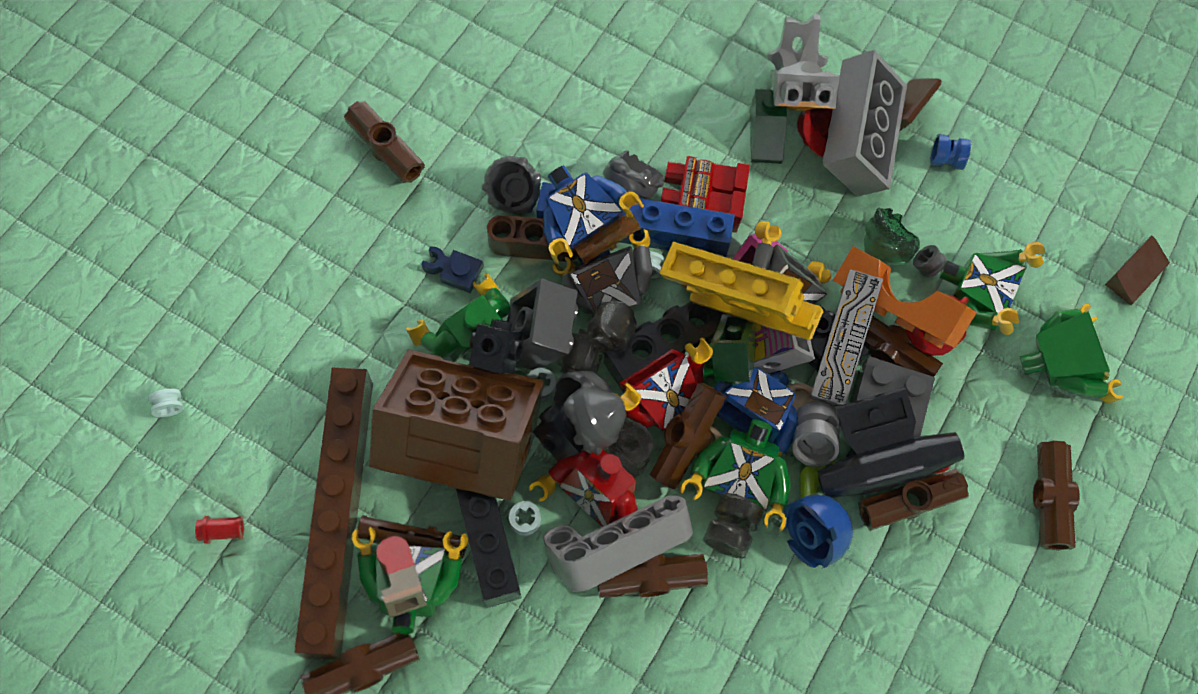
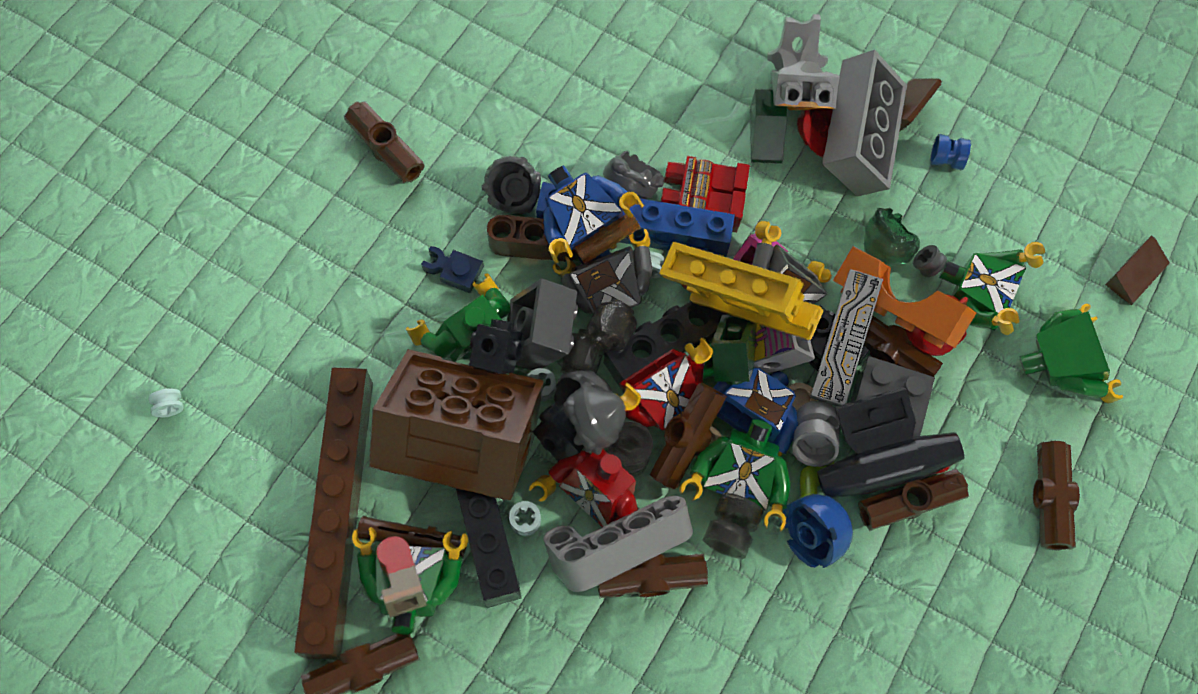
red pin [195,515,244,544] -> none

